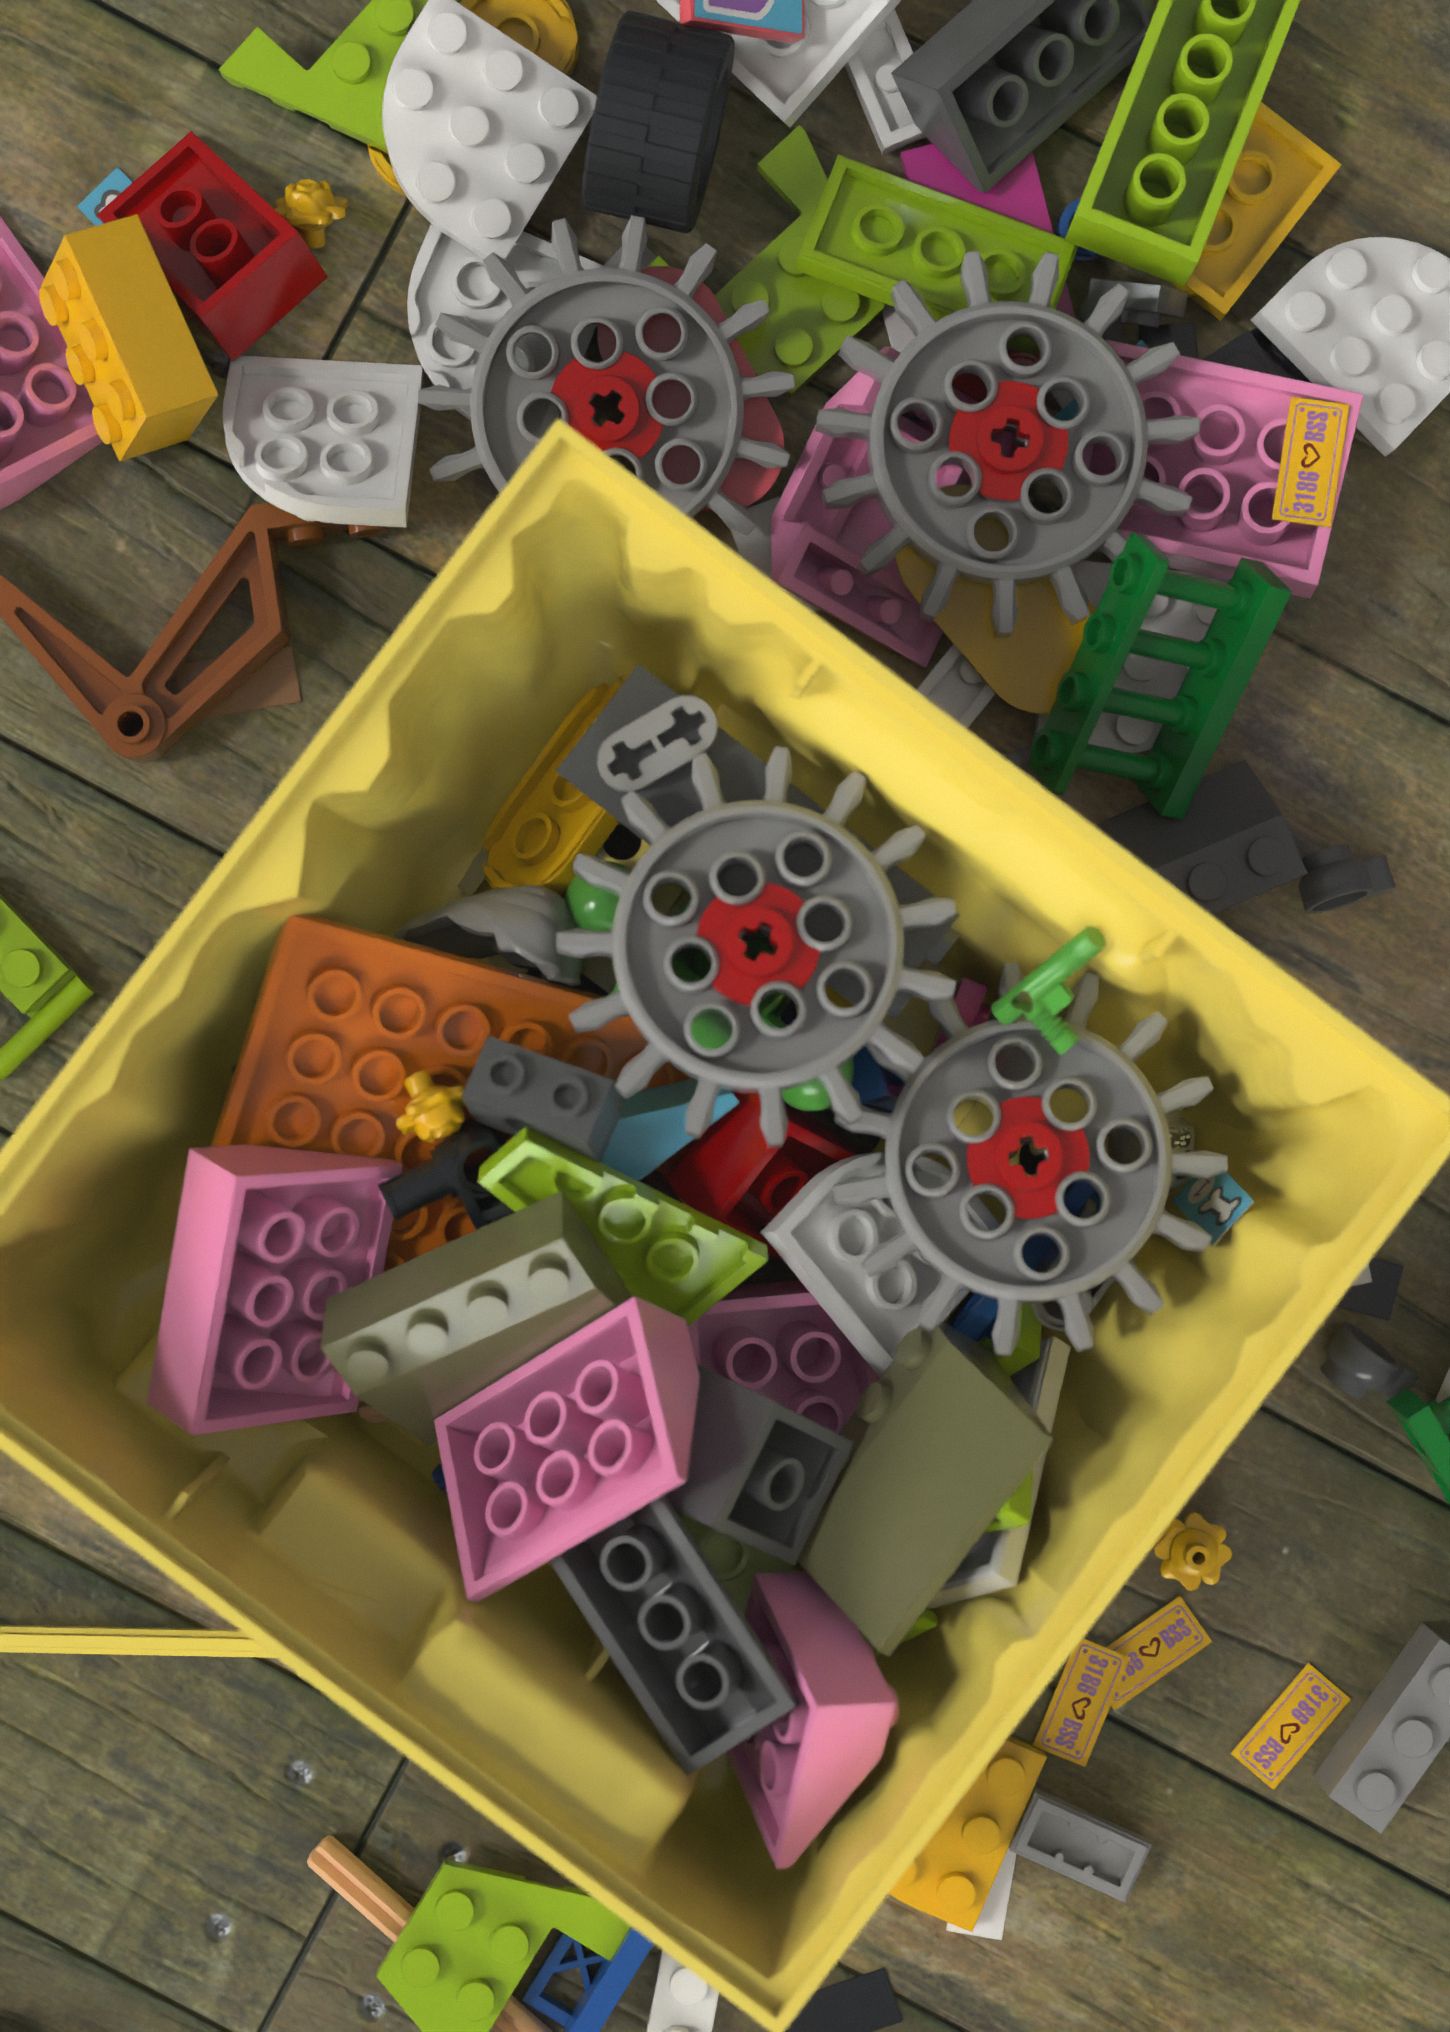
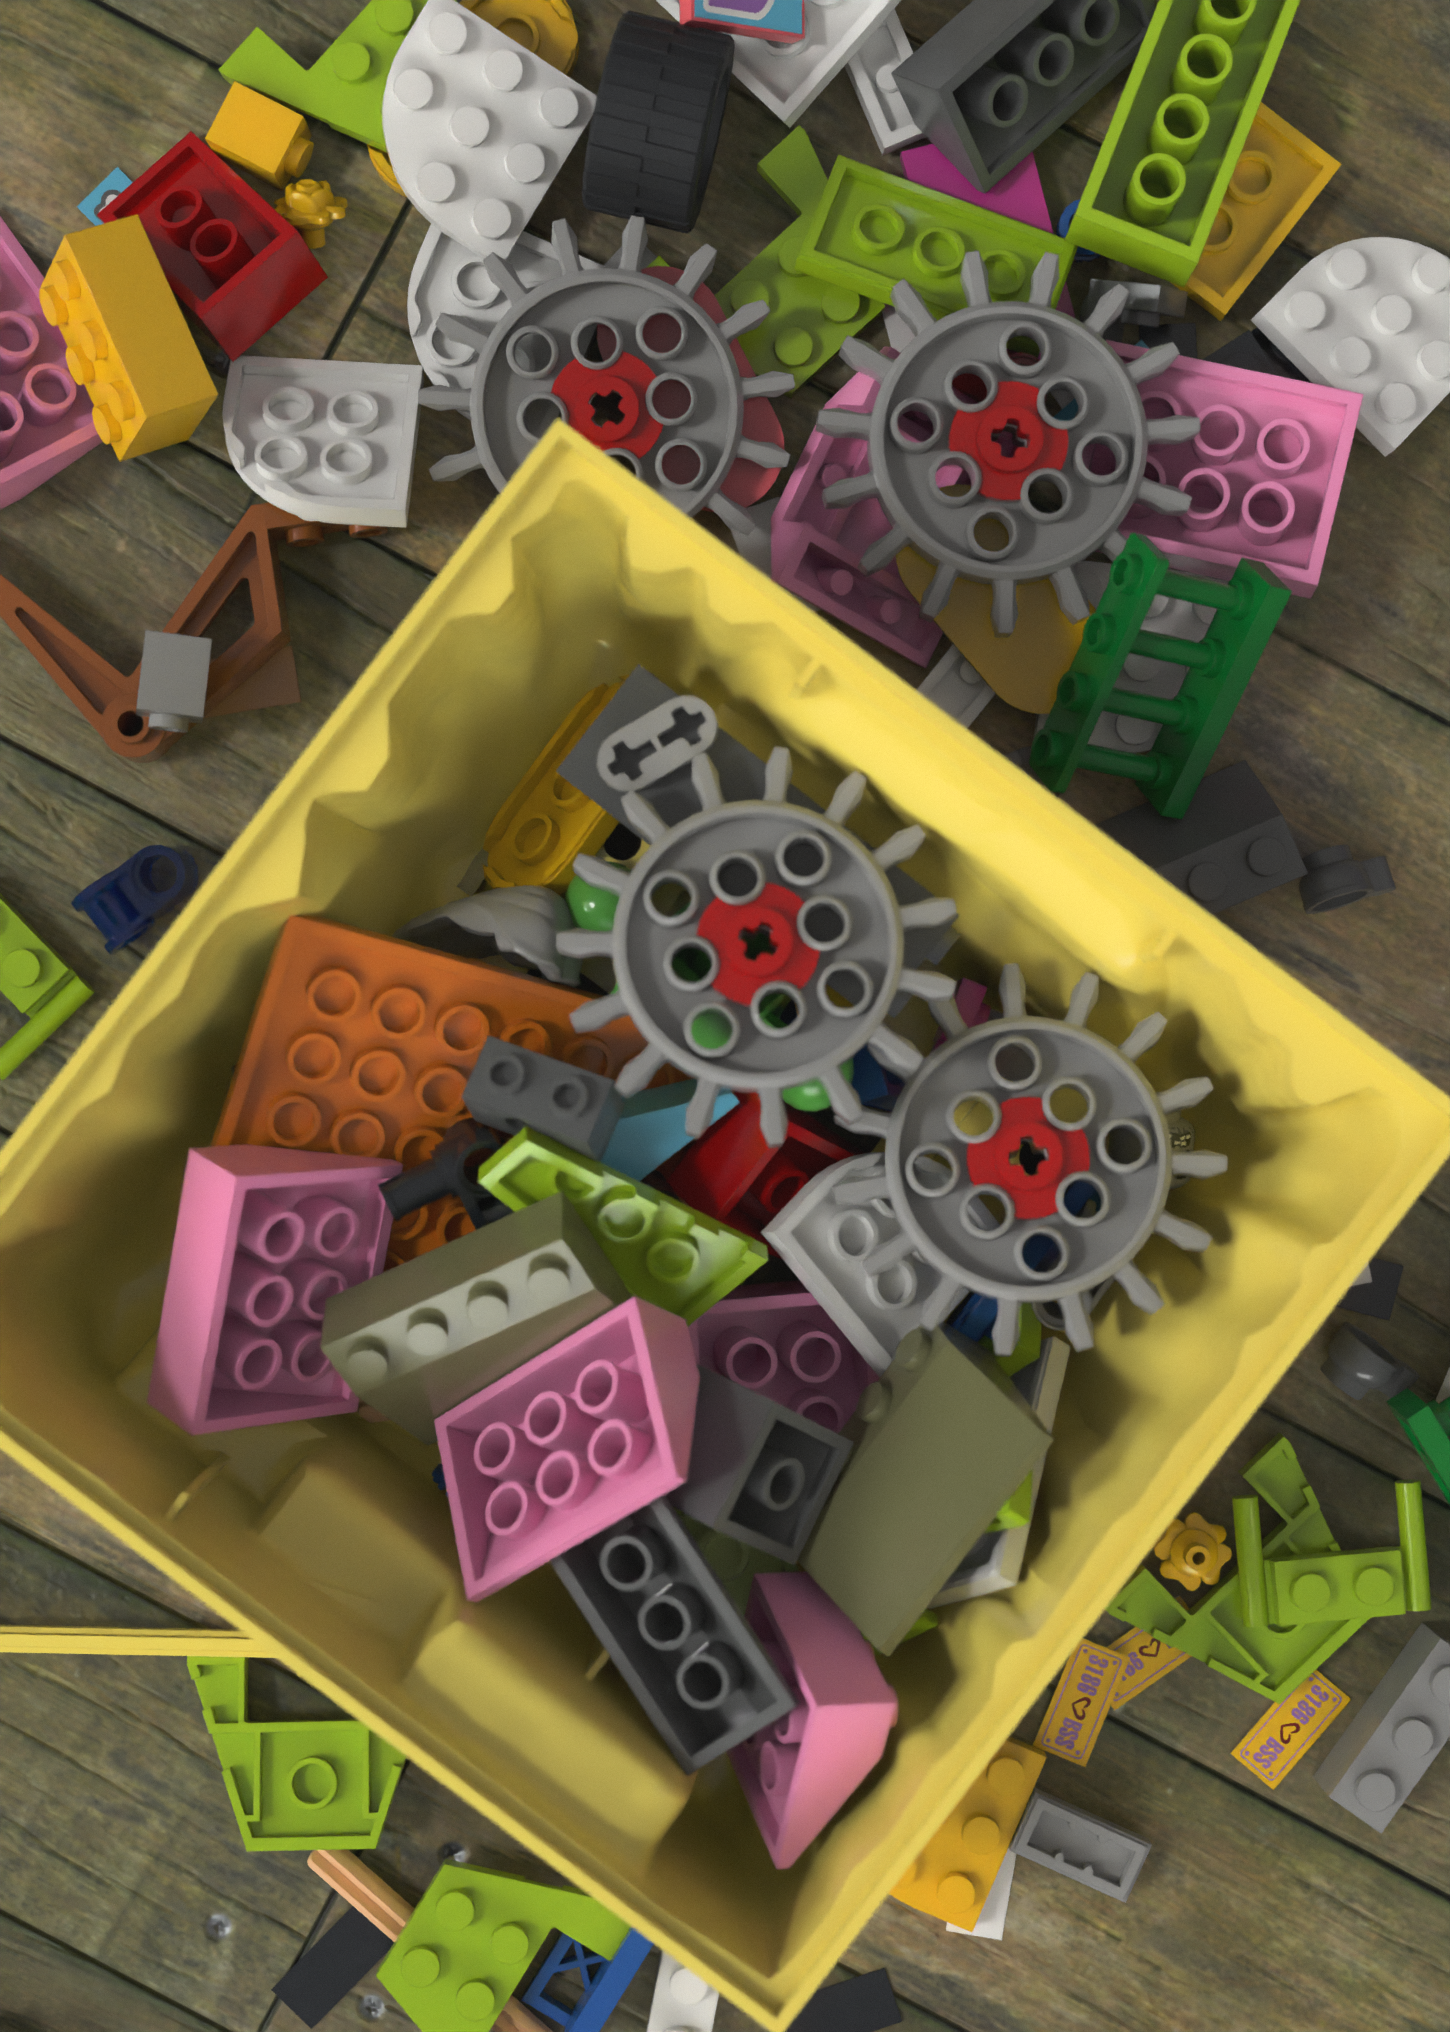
yellow plant [395,1070,466,1143] -> none
bright green hose [991,926,1106,1055] -> none
sticker [1172,1172,1254,1246] -> none
yellow sticker [1272,397,1350,528] -> none
none -> clear blue piece [71,845,199,955]
none -> light grey brick [136,630,212,733]
none -> lime wing [187,1656,407,1851]
none -> yellow brick [205,81,314,191]
none -> black sticker [271,1906,394,2029]
none -> lime wing [1105,1433,1370,1704]
none -> lime plate [1232,1479,1432,1627]

